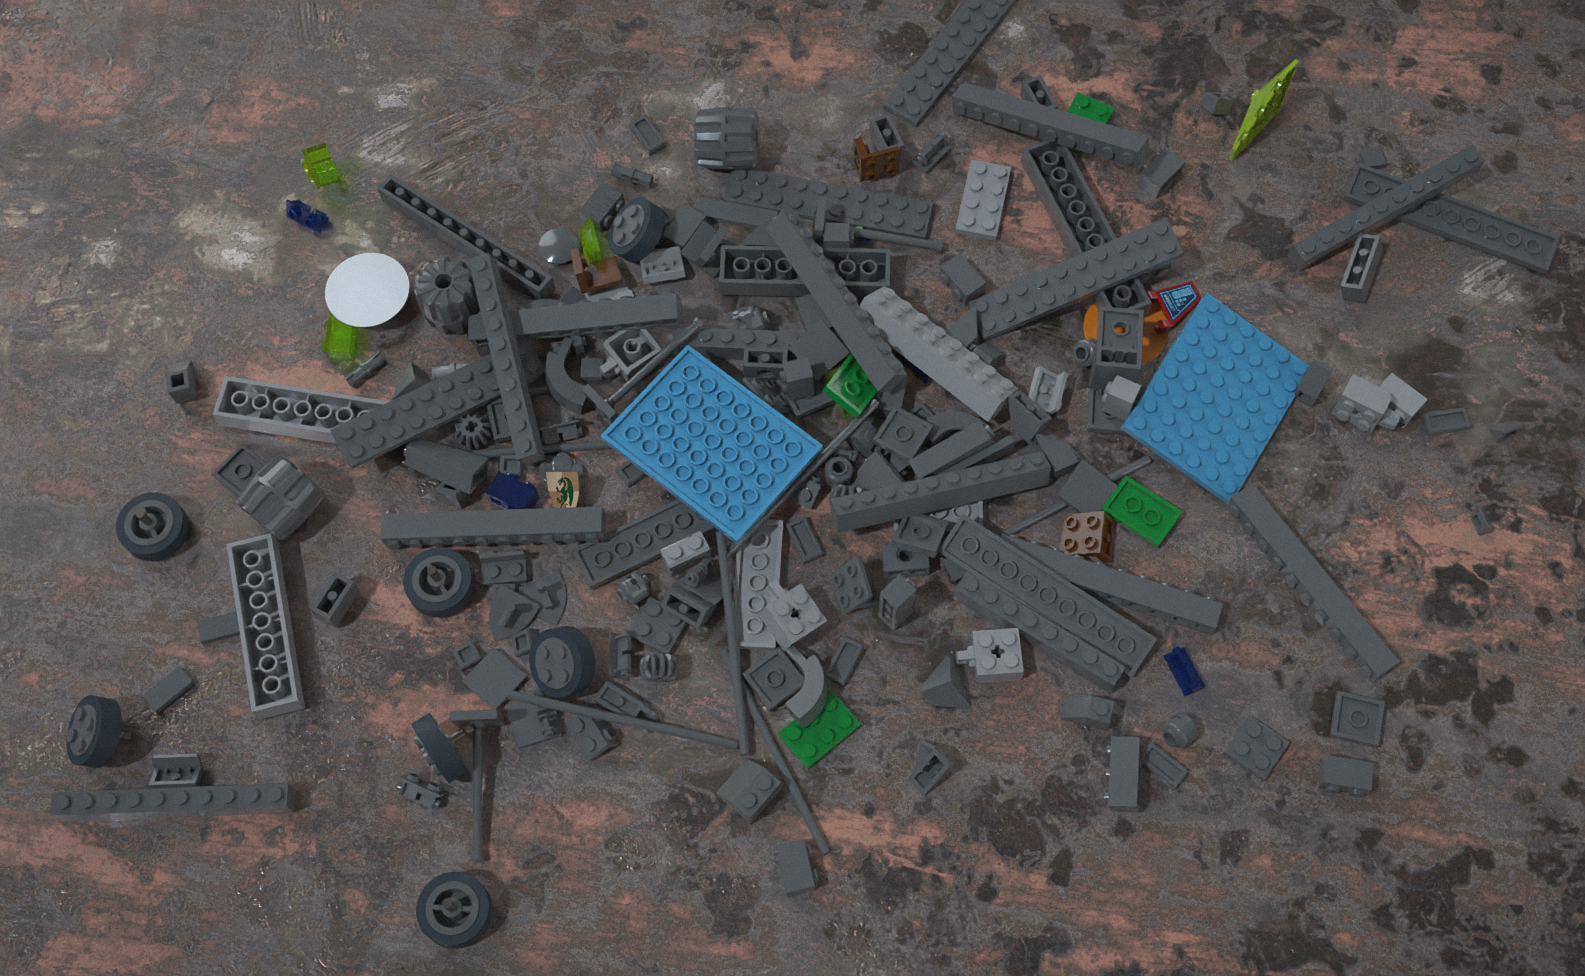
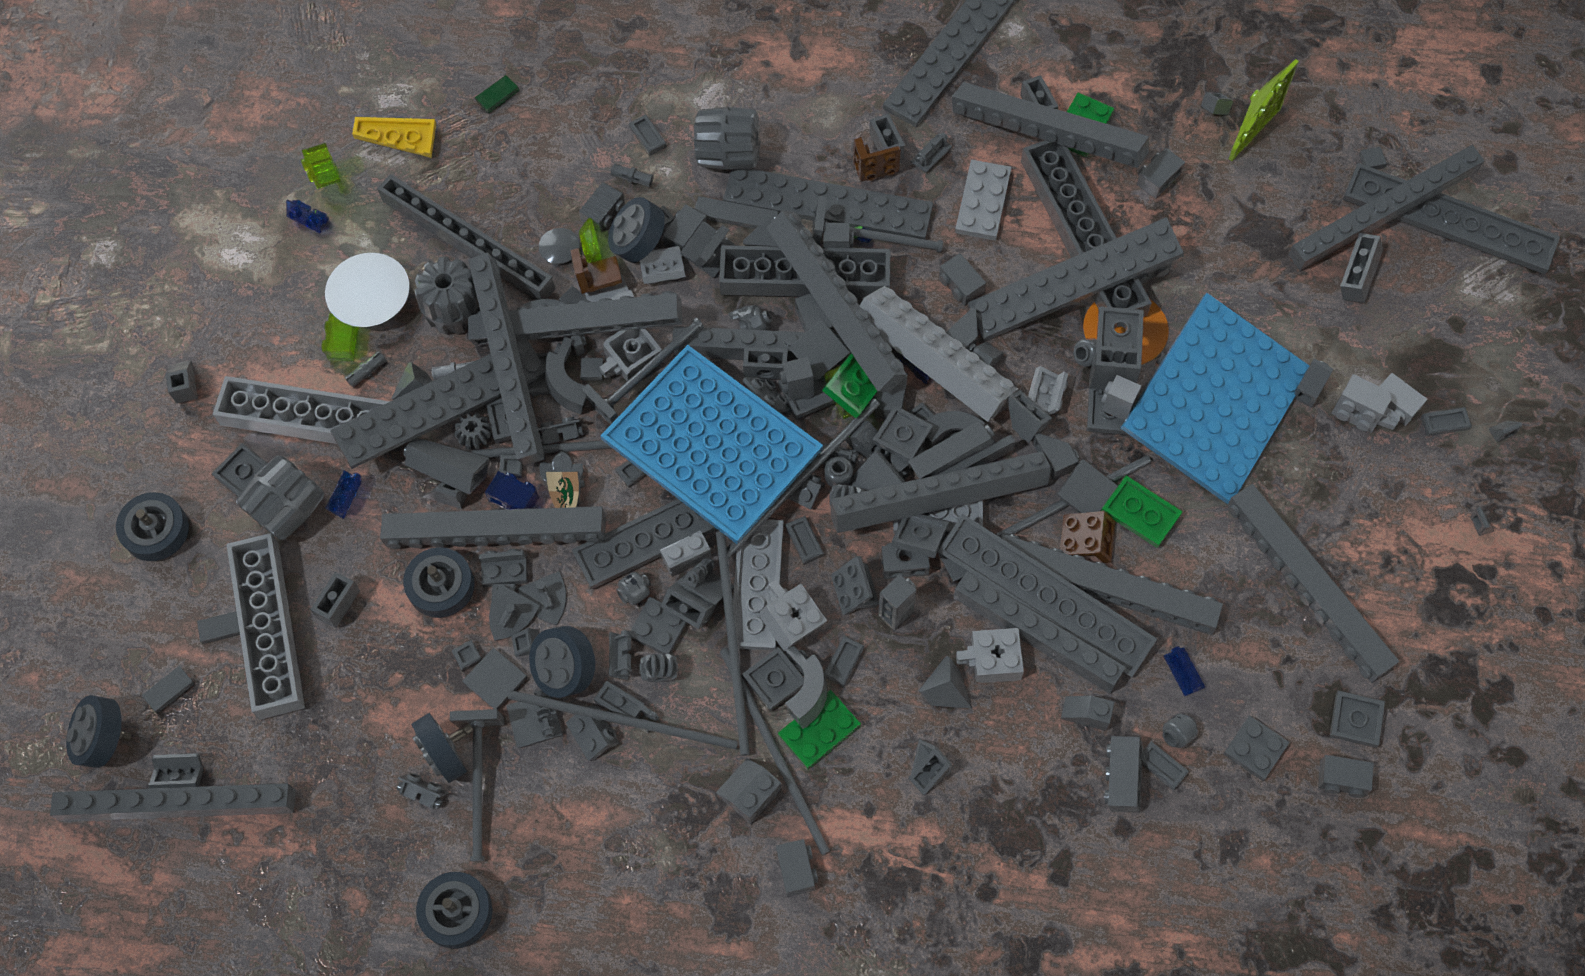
flag [1146,281,1201,334] -> none
none -> clear blue hinge [325,470,362,519]
none -> yellow wing [352,117,436,158]
none -> dark green tile [475,75,519,114]

